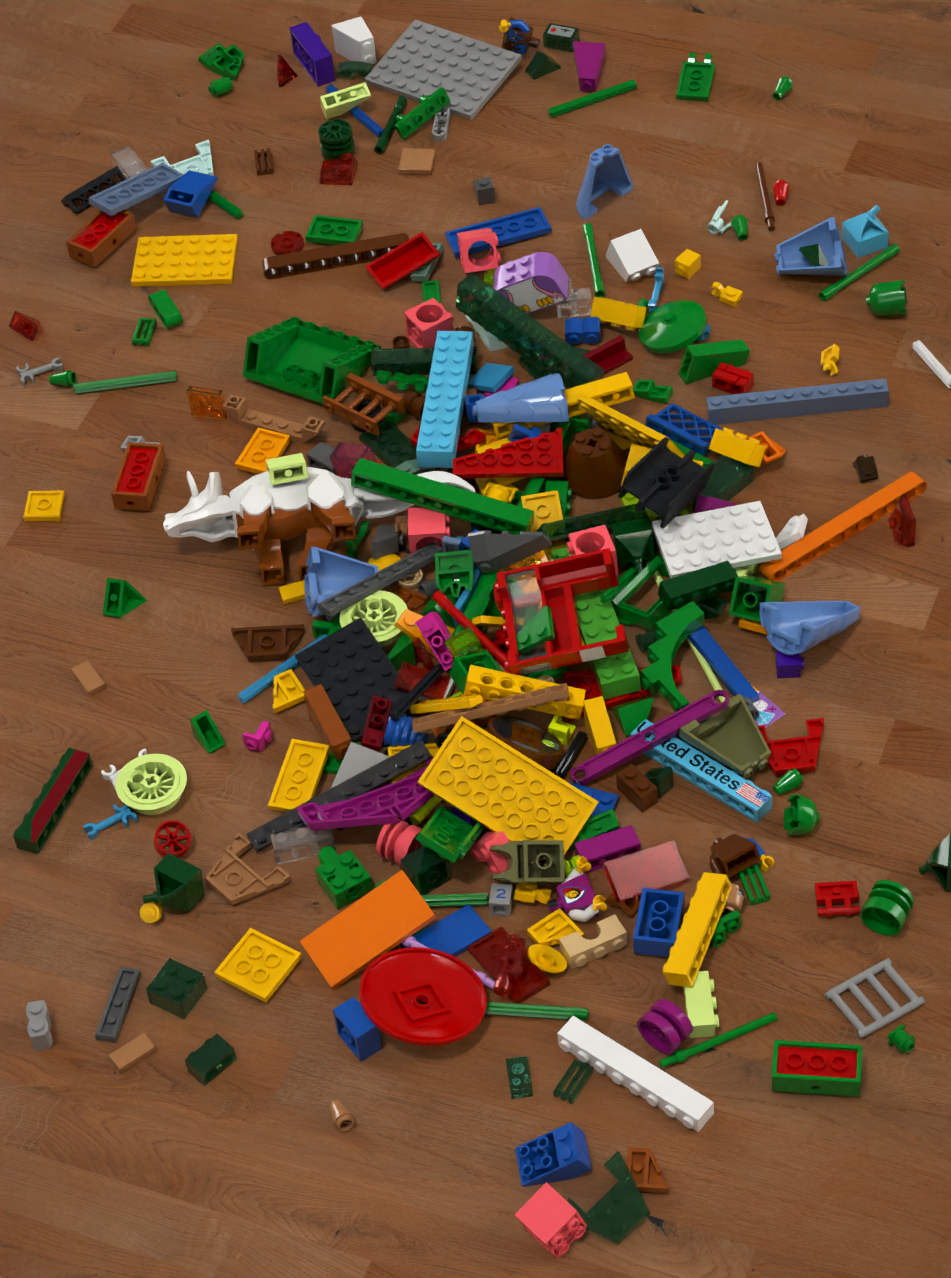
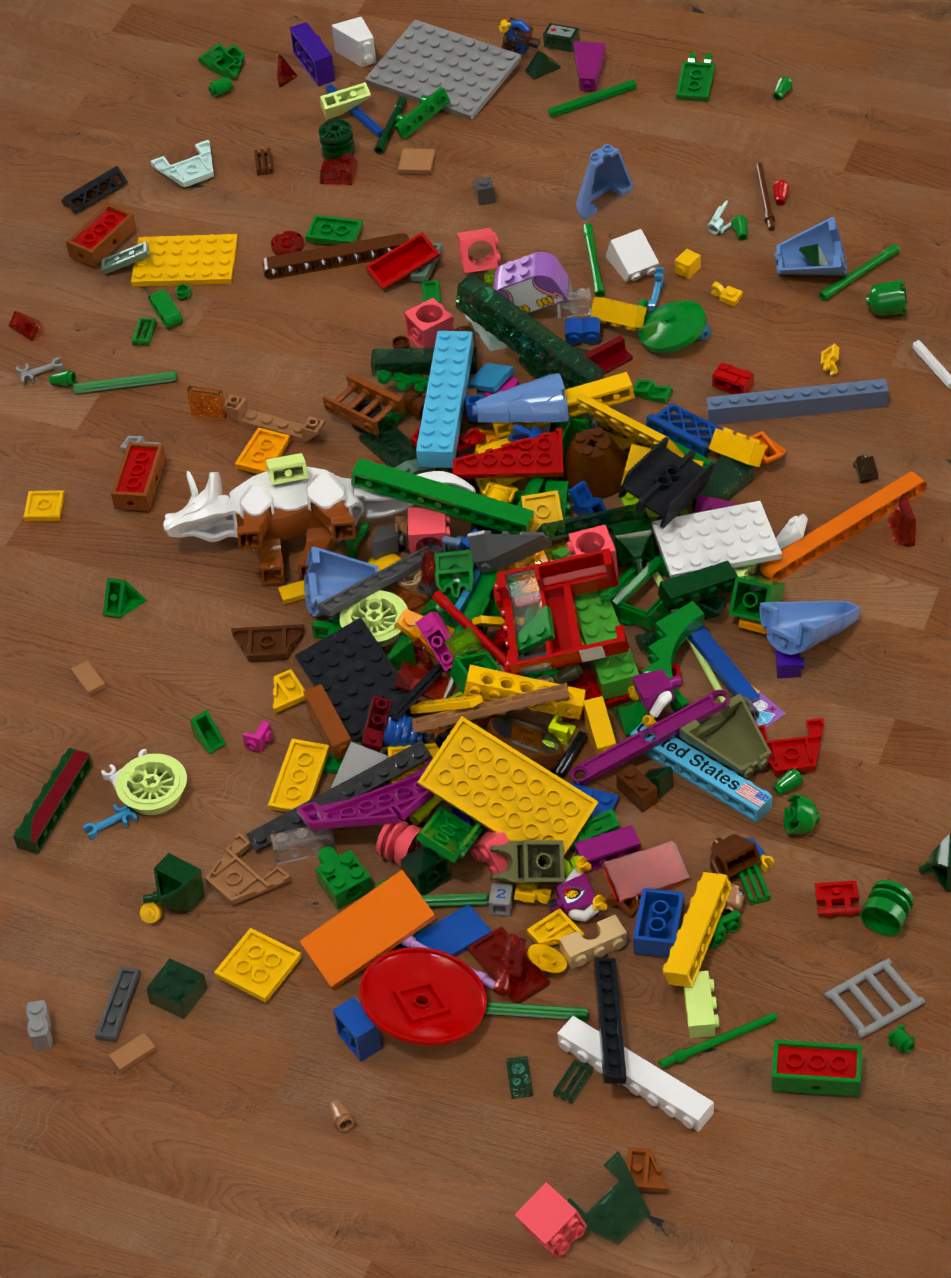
sand blue plate [88,163,184,216] -> none
clear brick [111,146,149,180] -> none
red wheel [153,820,191,858] -> none
blue slope [163,170,218,218] -> none
clear green brick [185,1034,237,1086] -> none
green axle [208,189,244,219] -> none
dark azure axle [238,634,327,704] -> none
green slope [242,317,381,404] -> none
dark grey slope [306,442,337,476] -> none
clear pink piece [329,443,377,479] -> none
clear green slope [337,61,372,78] -> none
light grey beam [432,106,451,142] -> none
blue plate [445,207,551,258] -> none
blue slope [515,1122,592,1187] -> none
magenta wheel [637,999,693,1055] -> none
green slope [678,339,750,384] -> none
medium azure piece [842,205,889,258] -> none
none -> sand green plate [102,241,150,275]
none -> green plate [175,284,192,300]
none -> clear red plate [421,550,435,585]
none -> olive cone [553,663,583,684]
none -> blue brick [568,481,609,523]
none -> black plate [593,957,627,1084]
none -> magenta torso [628,669,682,727]

